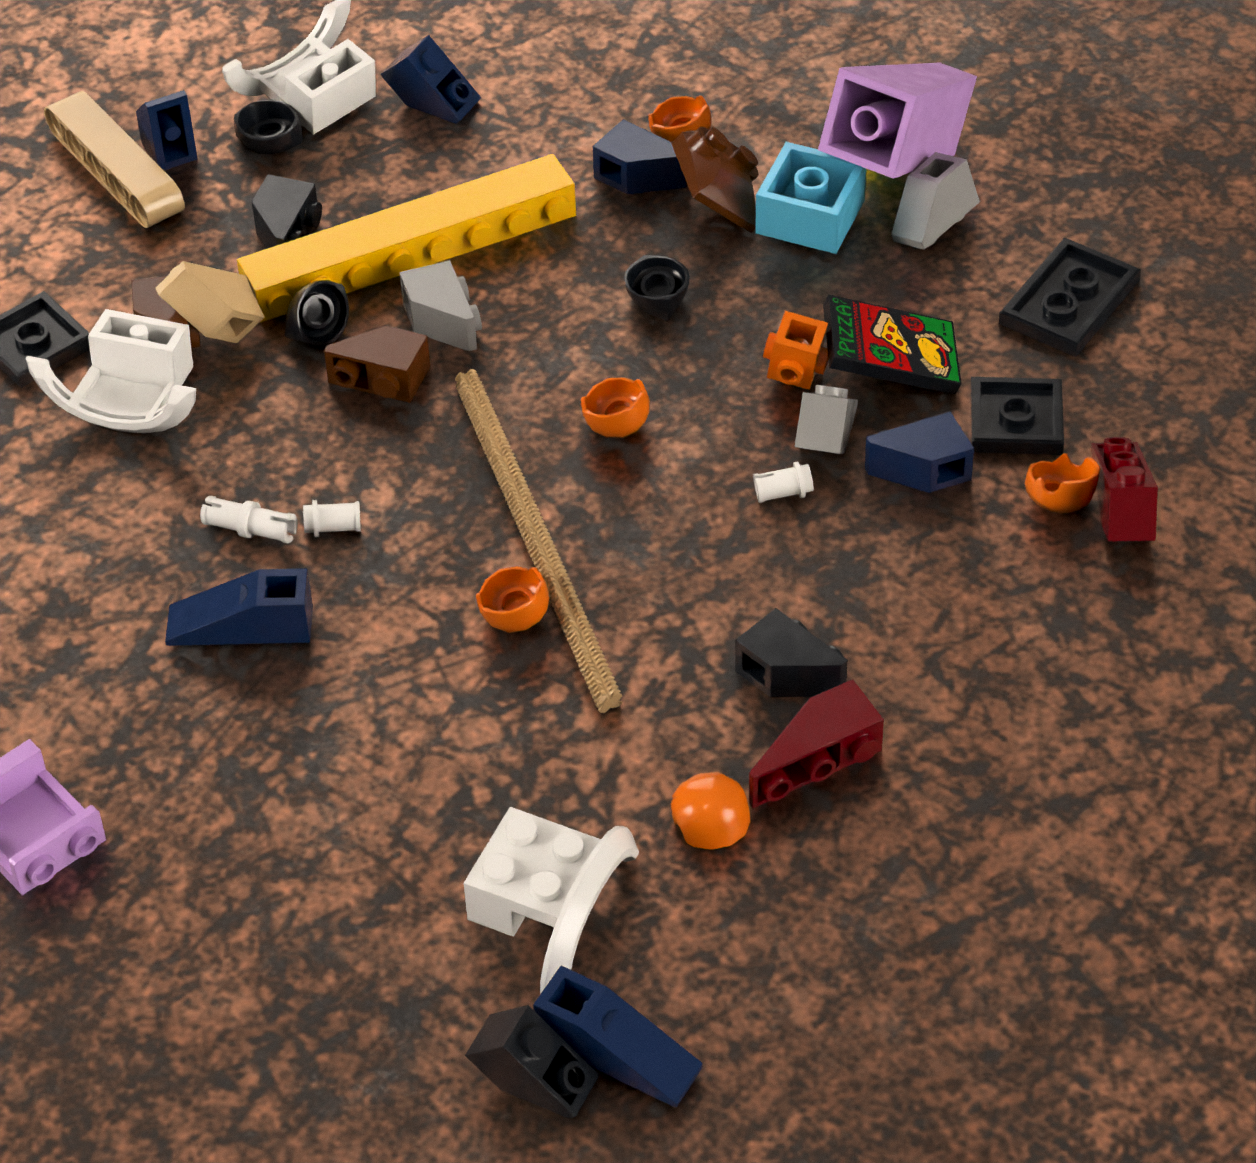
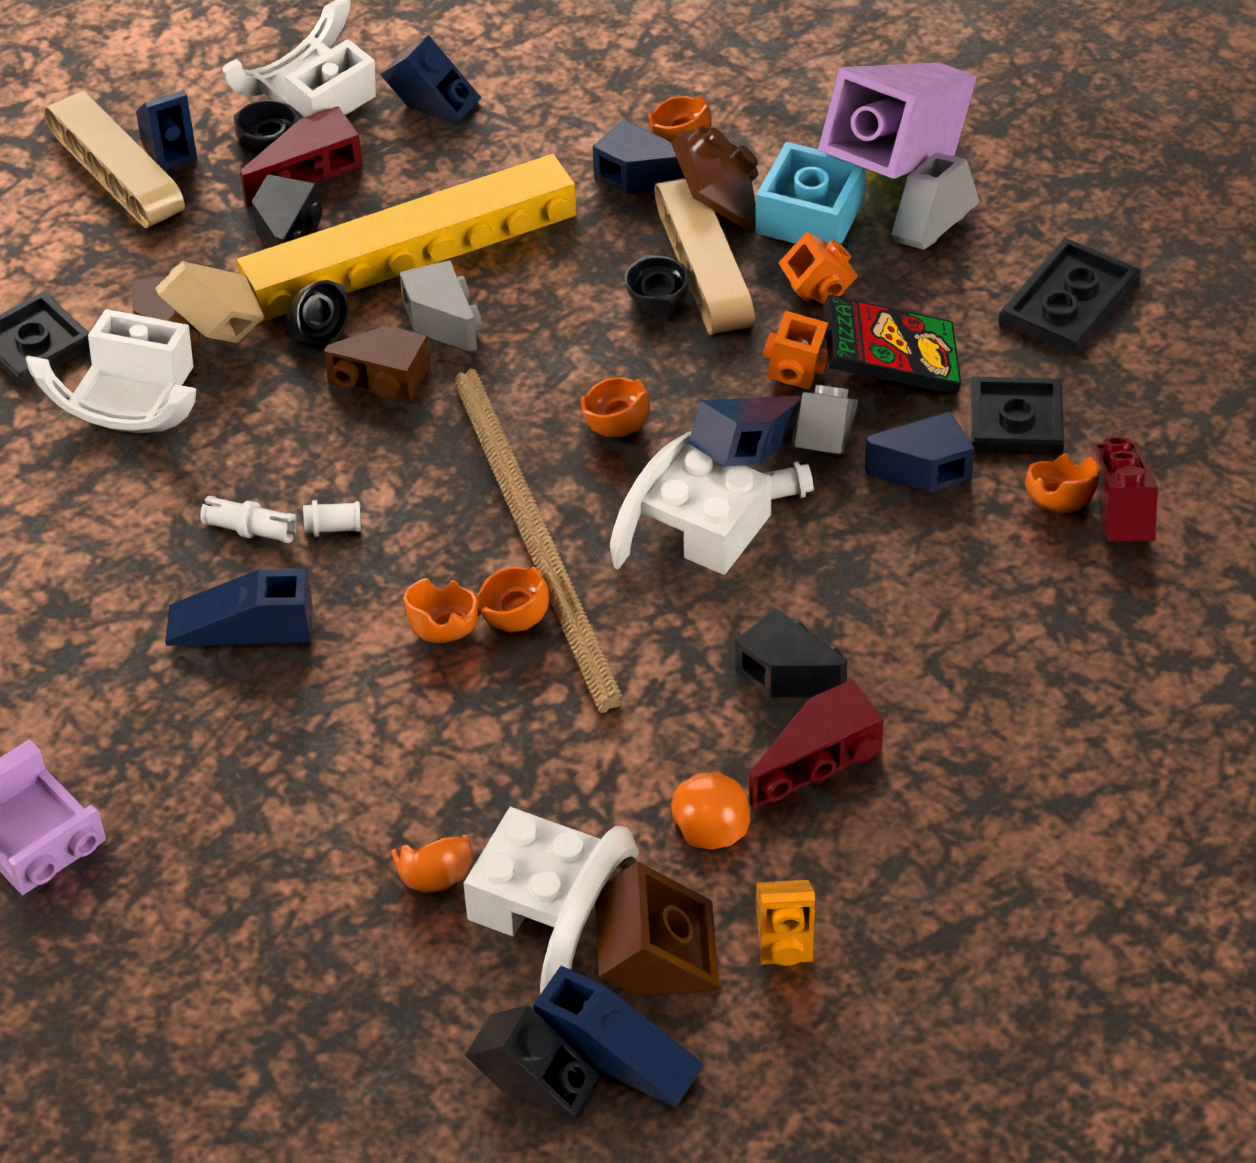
none -> dark red slope [240,106,363,207]
none -> orange hair [391,835,474,893]
none -> orange hair [402,578,481,643]
none -> reddish brown slope [595,861,719,996]
none -> white piece [610,431,771,575]
none -> tan beam [655,178,755,335]
none -> dark blue slope [689,395,802,467]
none -> light orange slope [756,880,815,966]
none -> orange brick [778,232,858,305]

